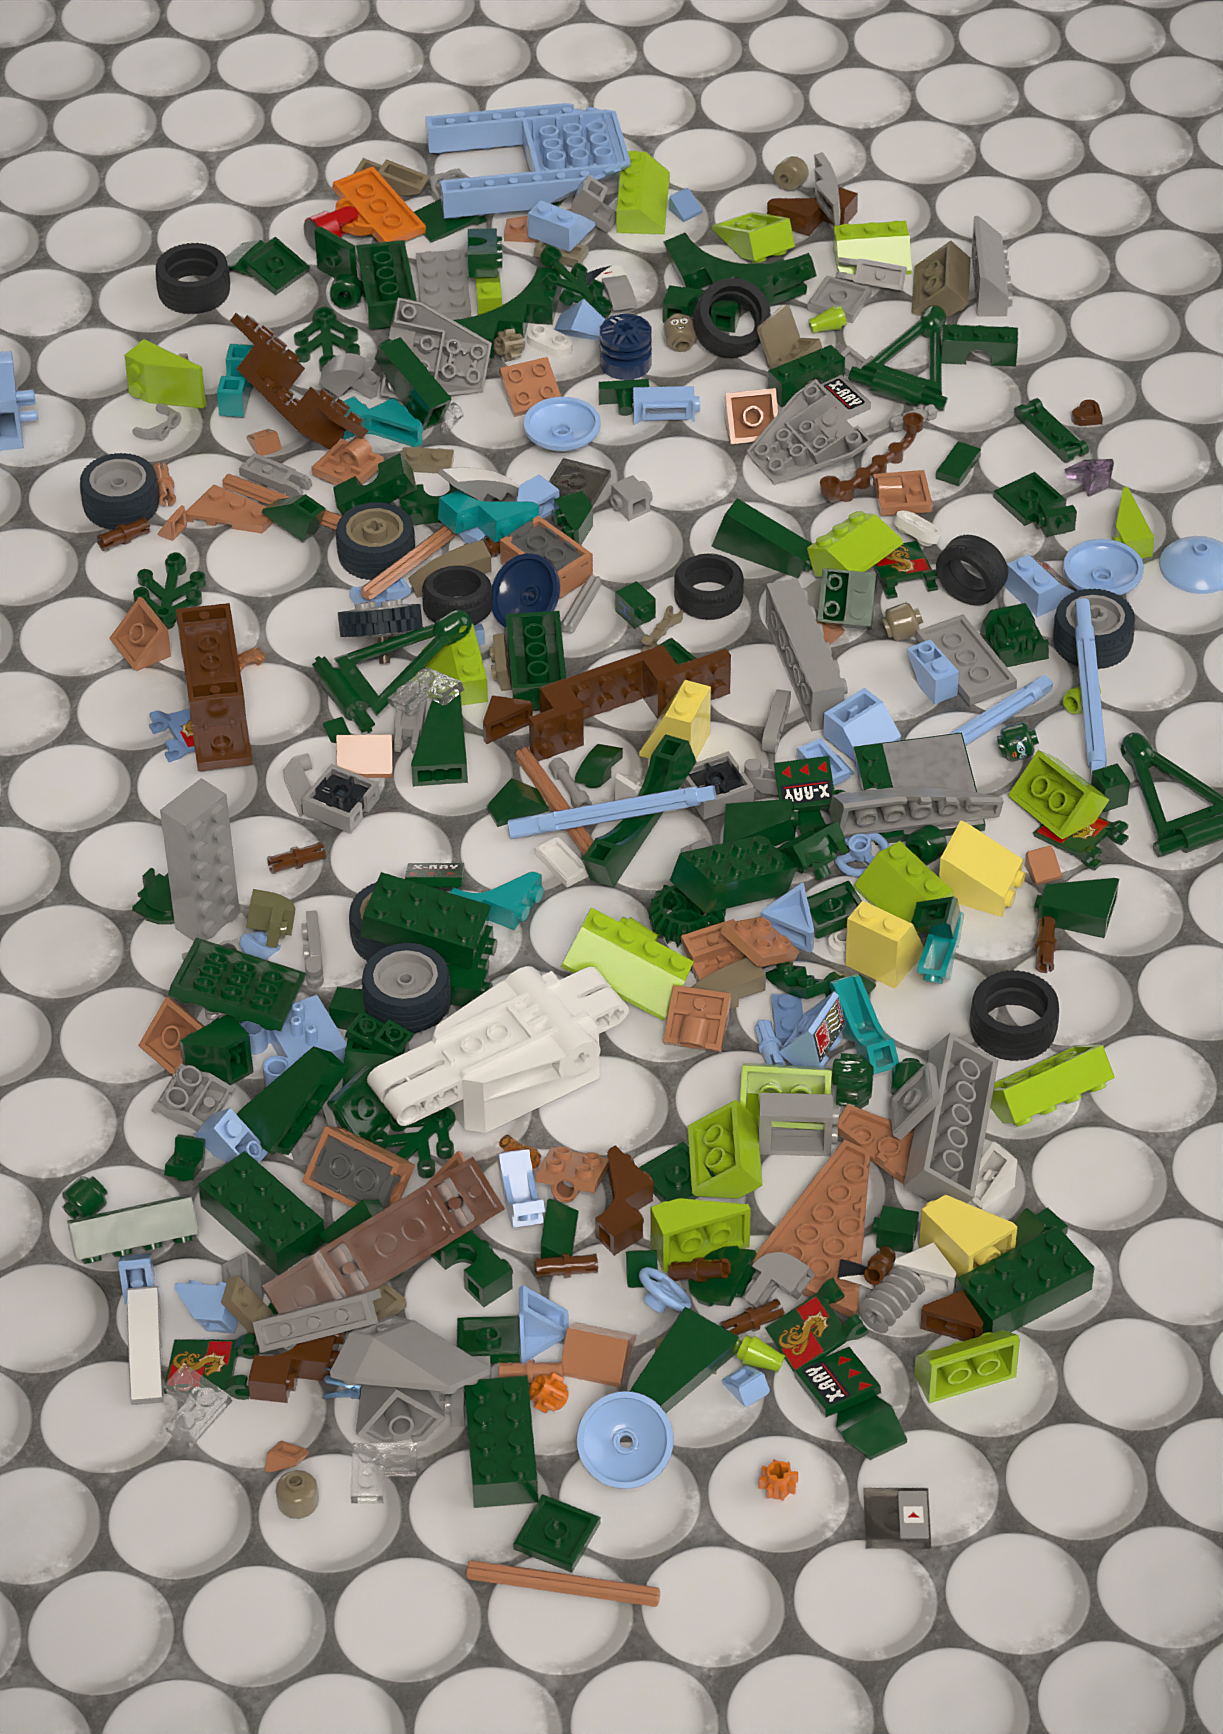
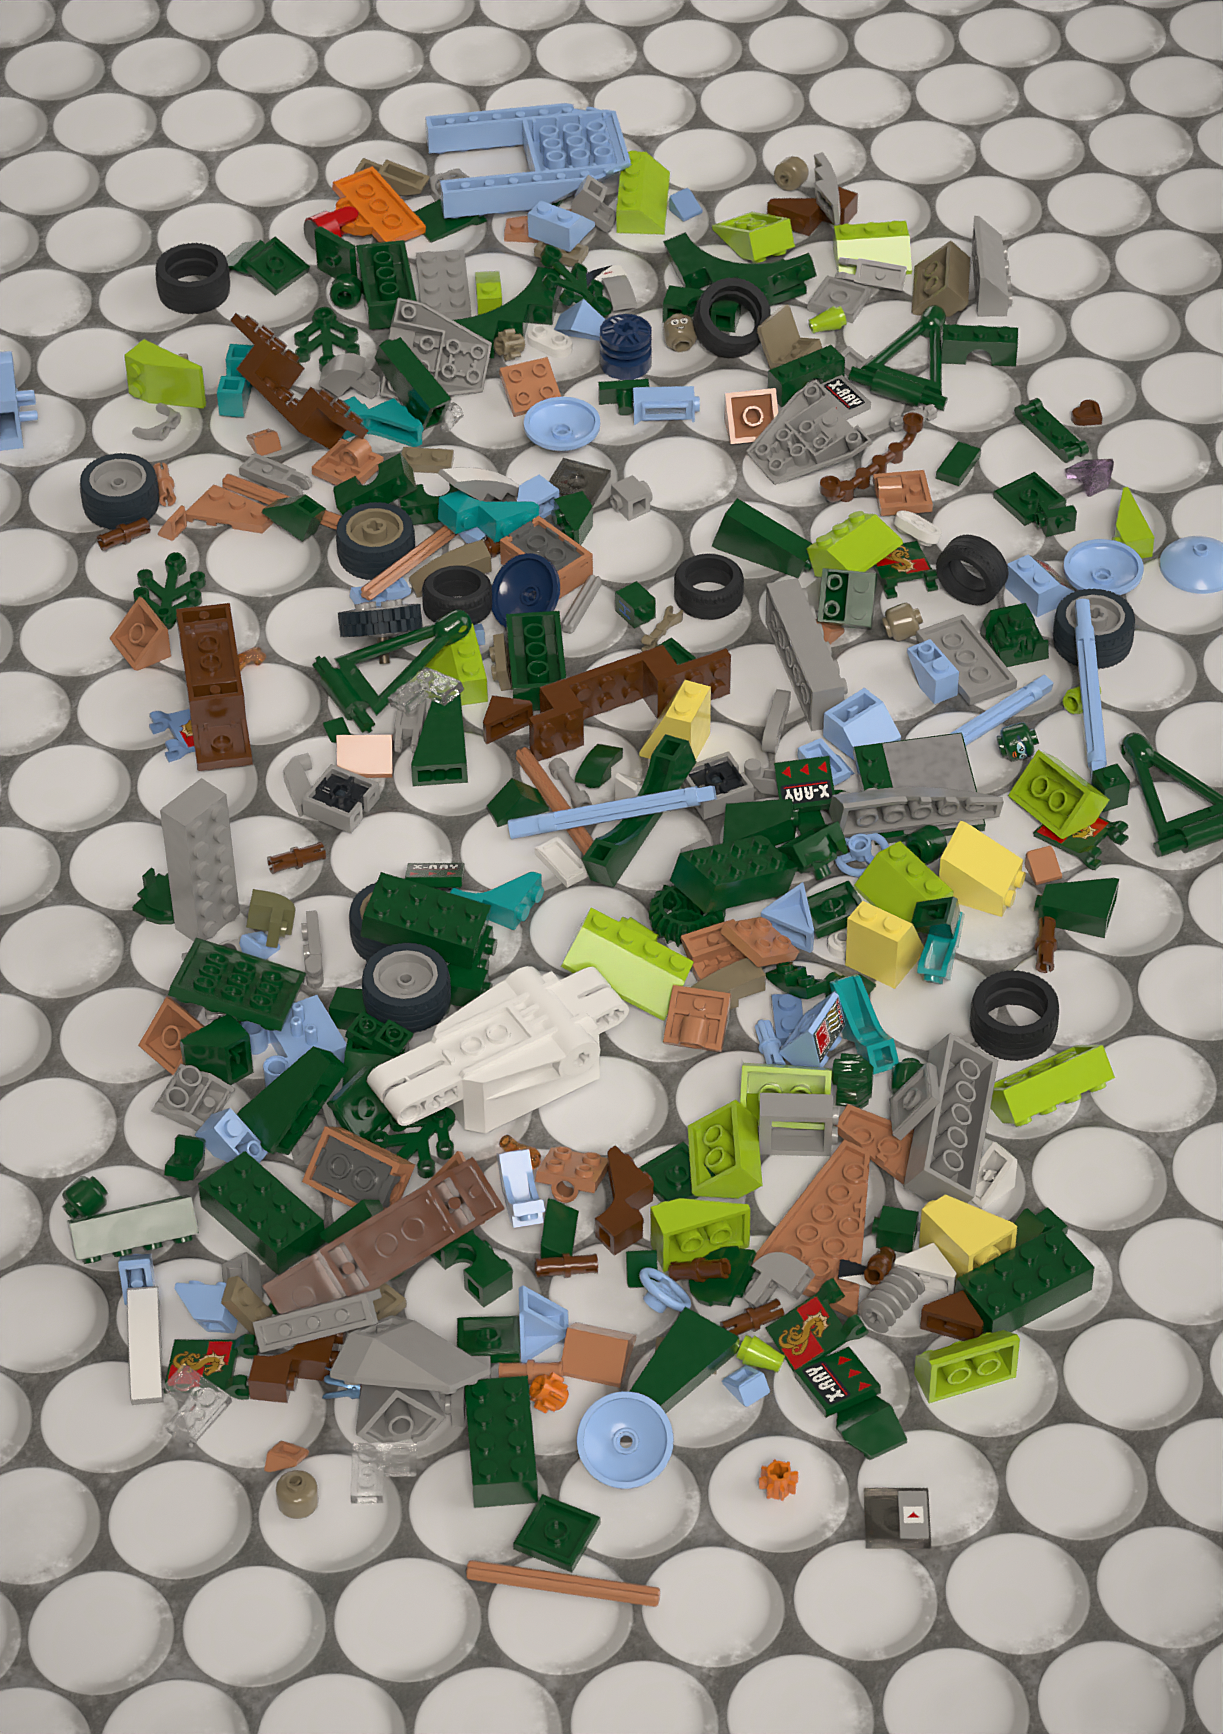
dark green arch [467,228,503,278] -> none

